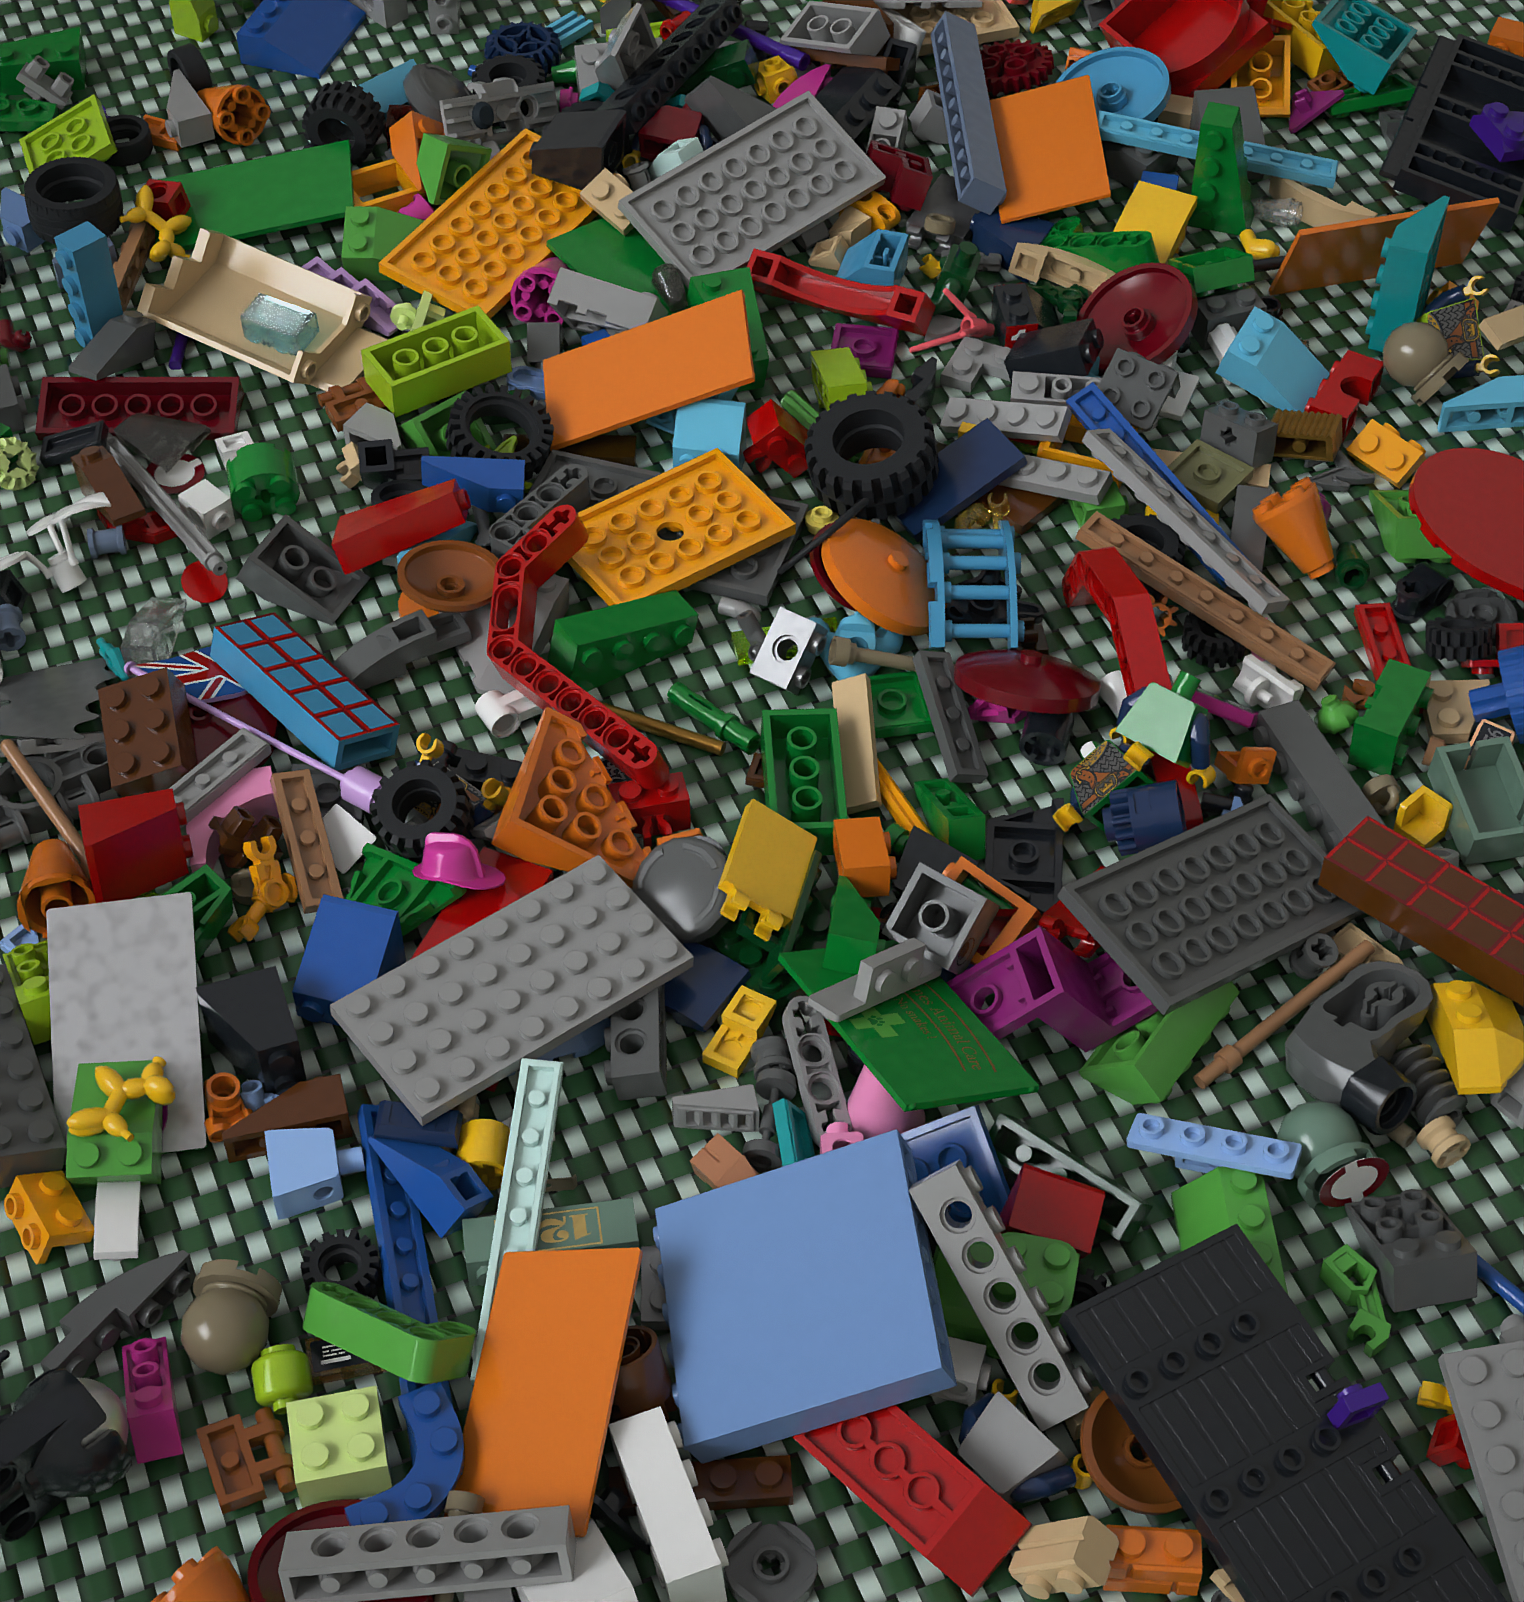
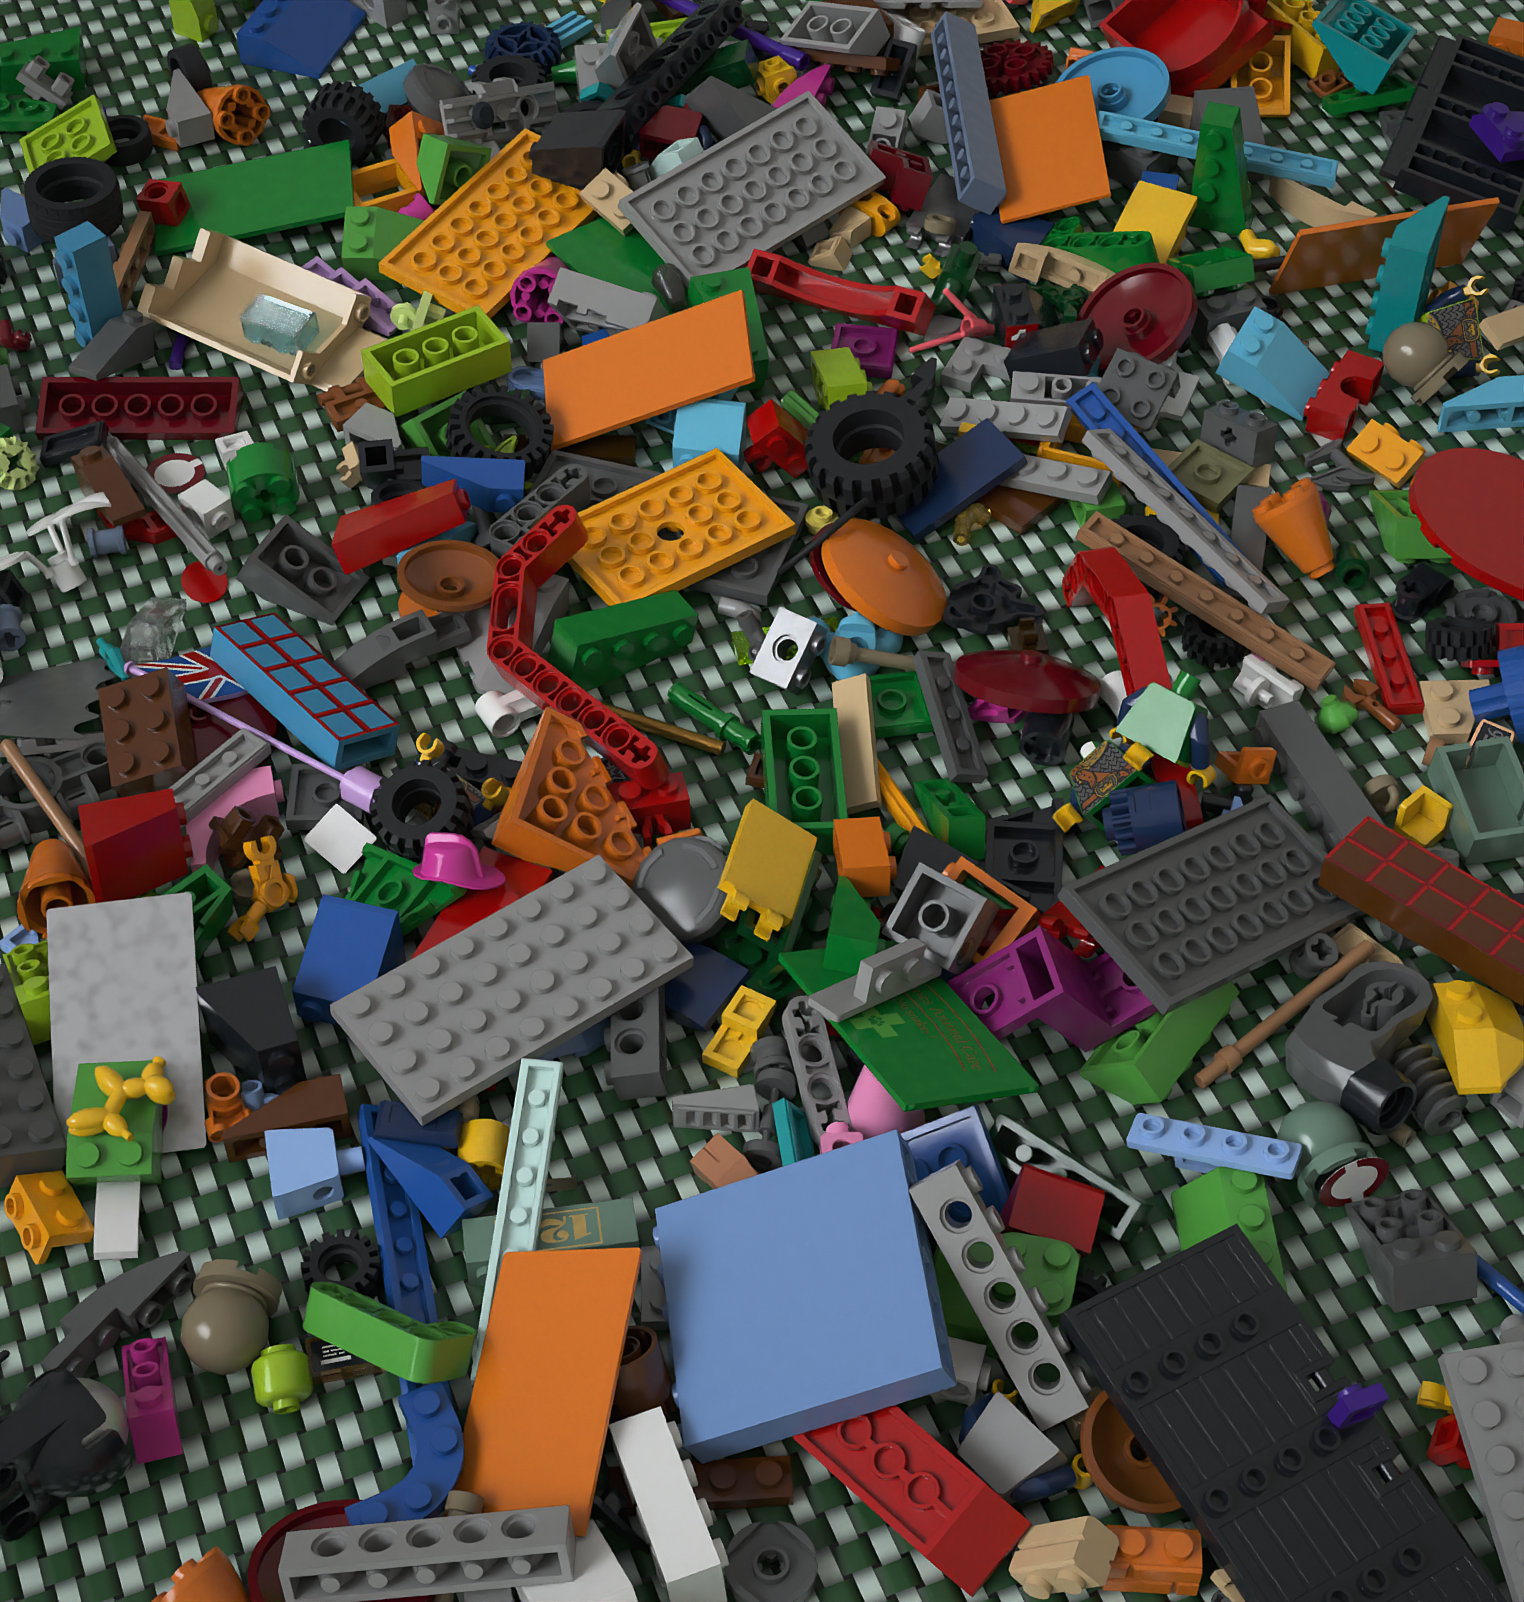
clear smoke slope [114,413,211,473] -> none
yellow piece [119,185,192,263] -> none
dark orange plate [196,1407,296,1514] -> none
medium nougat plate [270,769,344,914] -> none
yellowish green brick [286,1385,393,1508] -> none
dark pink plate [559,86,579,112] -> none
red pin [660,11,692,40] -> none
black slope [815,67,901,142] -> none
dark azure slope [836,229,909,286] -> none
dark azure fence [922,520,1025,650] -> none
clear yellow hand [987,492,1010,529] -> none
dark pink tile [1191,687,1258,728] -> none
clear cone [1255,198,1303,229] -> none
pearl gold brick [1271,408,1343,462] -> none
magenta piece [1289,88,1345,134] -> none
bright green piece [1319,1244,1392,1359] -> none
green wedge [1347,659,1435,775] -> none
tan wheel [1416,1115,1471,1169] -> none

